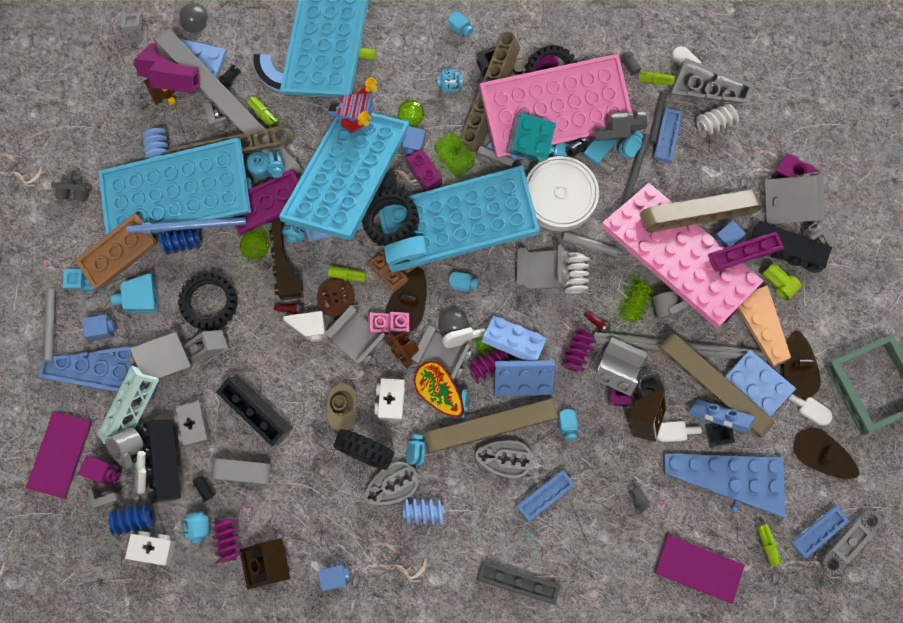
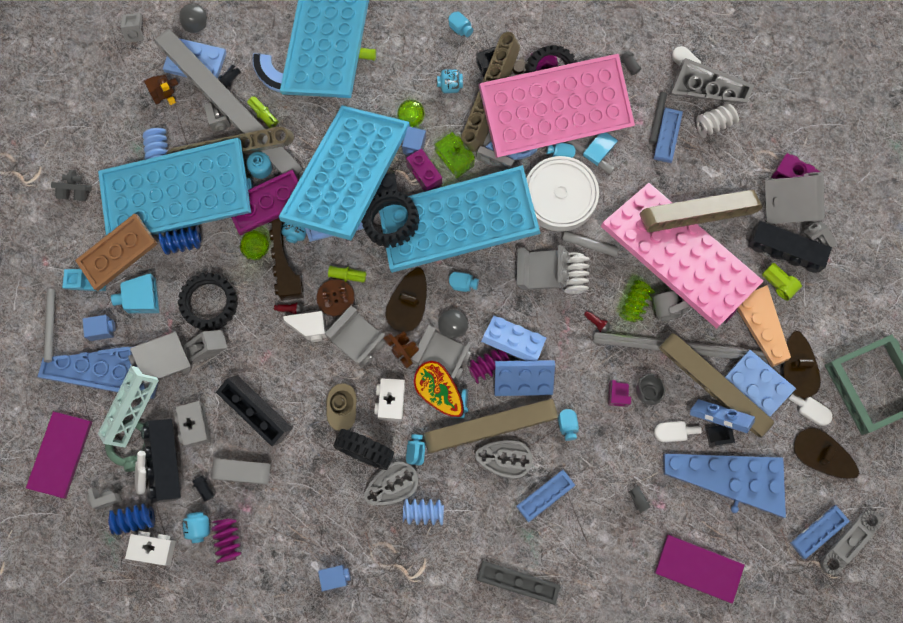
magenta brick [77,455,121,486] -> none
light grey piece [105,428,143,470] -> none
medium blue bar [127,217,246,234] -> none
magenta arch [134,43,200,93] -> none
dark brown slope [239,538,290,590] -> none
medium azure arm [267,150,285,178] -> none
torso [329,77,377,133] -> none
medium nougat slope [368,251,409,292] -> none
bright pink slope [368,312,409,333] -> none
medium azure slope [384,236,427,266] -> none
white piece [442,327,486,348] -> none
clear neon green plate [476,337,493,354] -> none
teal brick [506,113,556,162] -> none
magenta piece [561,329,596,372] -> none
black pin [565,138,588,158] -> none
dark grey plate [589,111,647,142] -> none
light grey panel [594,337,647,396] -> none
medium azure arm [618,131,643,158] -> none
dark grey bar [621,134,651,206] -> none
dark brown slope [627,389,667,442] -> none
lime axle [639,71,675,86] -> none
magenta tile [708,231,784,272] -> none
medium blue brick [714,220,746,248] -> none
lime axle [757,524,783,566] -> none

